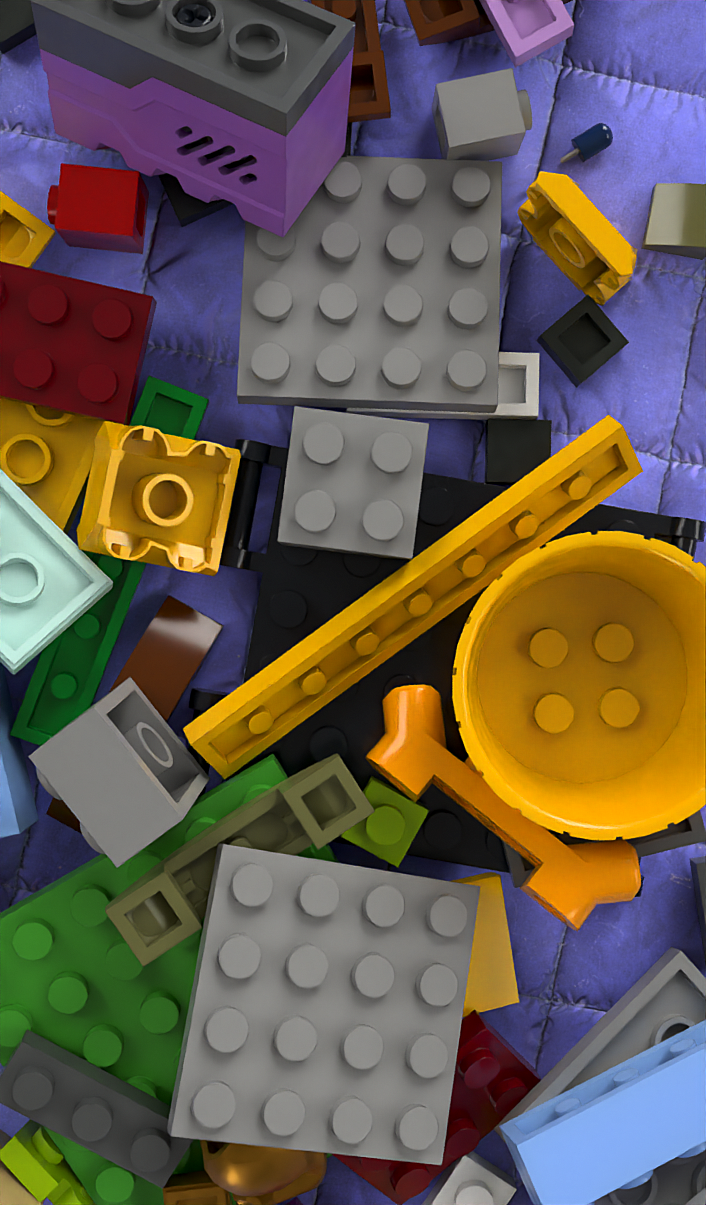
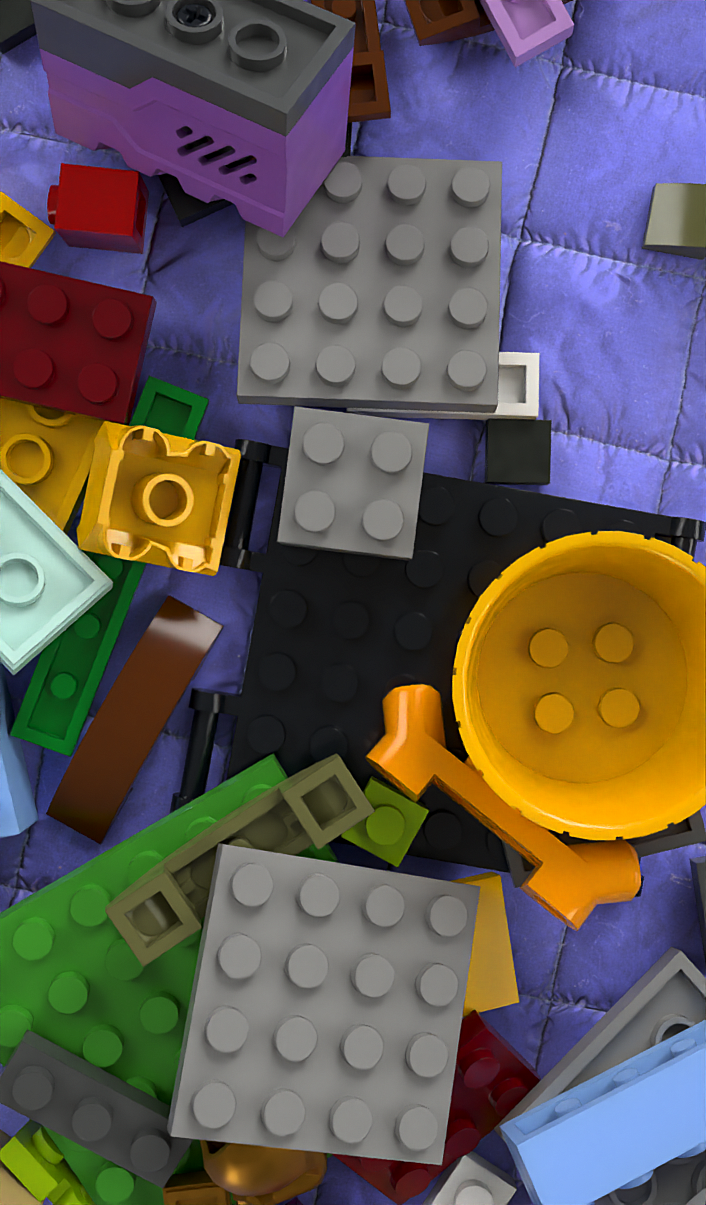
light grey brick [28,677,210,868] -> none
yellow plate [183,415,643,779] -> none
light grey brick [432,68,532,161] -> none
yellow slope [517,171,638,306] -> none
pearl dark grey tile [536,295,629,388] -> none
dark blue piece [560,123,613,163] -> none

